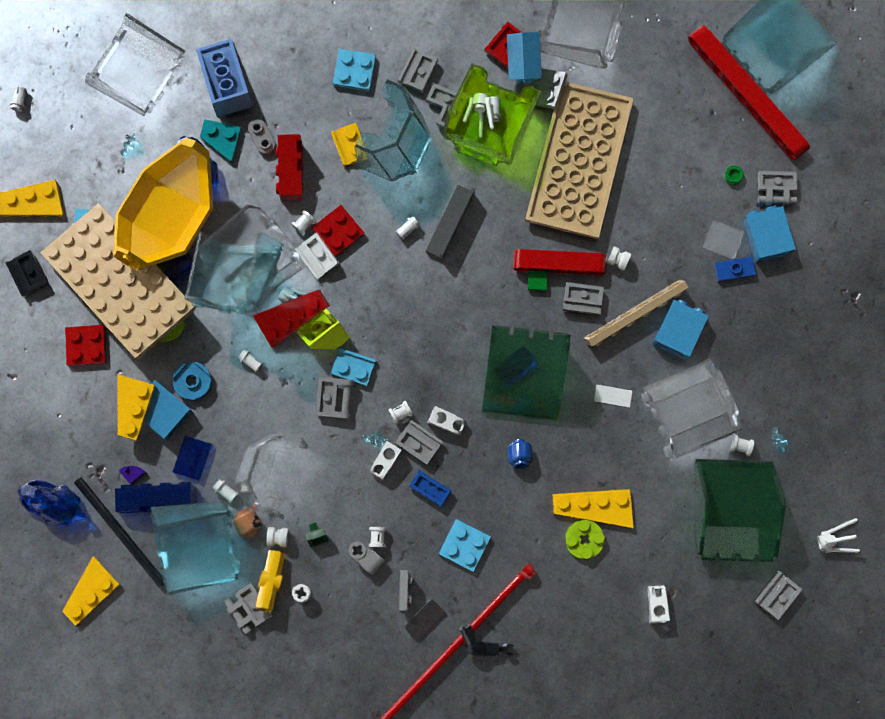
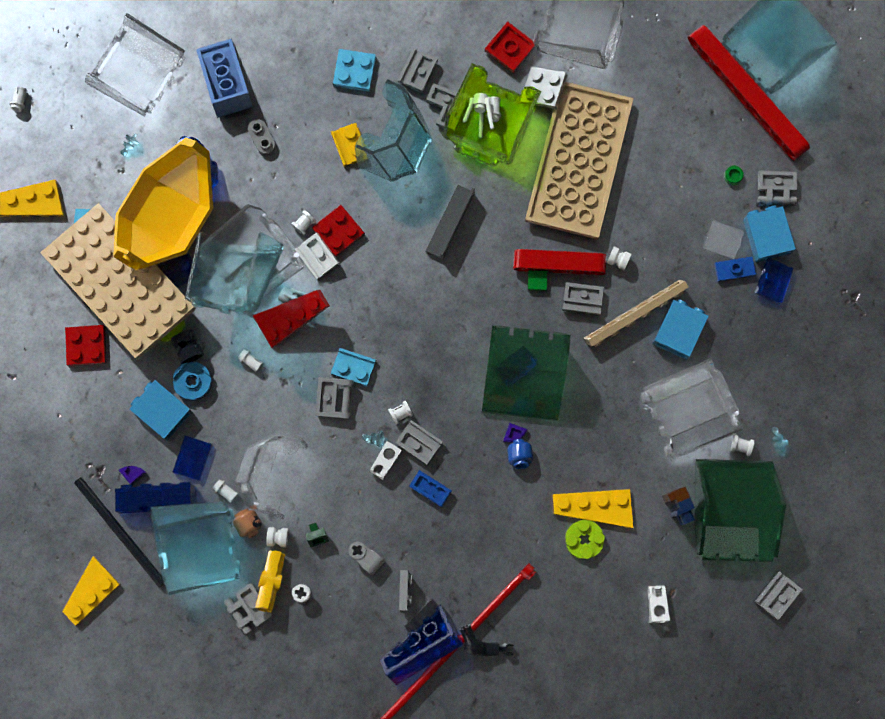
black plate [5,250,48,297] -> none
clear blue piece [18,480,87,526] -> none
yellow wing [117,374,156,441] -> none
teal wing [200,119,242,163] -> none
red wedge [276,134,303,200] -> none
neon yellow slope [296,309,350,350] -> none
white bush [368,527,387,548] -> none
white pin [395,216,420,240] -> none
white leg [427,406,467,436] -> none
medium azure plate [439,519,491,572] -> none
dark azure brick [507,32,542,83] -> none
white sticker [594,385,632,407] -> none
white plant [817,518,860,553] -> none
none -> black wheel [171,329,204,364]
none -> clear blue wedge [380,604,464,685]
none -> dark purple tile [503,423,528,443]
none -> hips [662,486,695,525]
none -> clear blue plate [755,258,794,304]

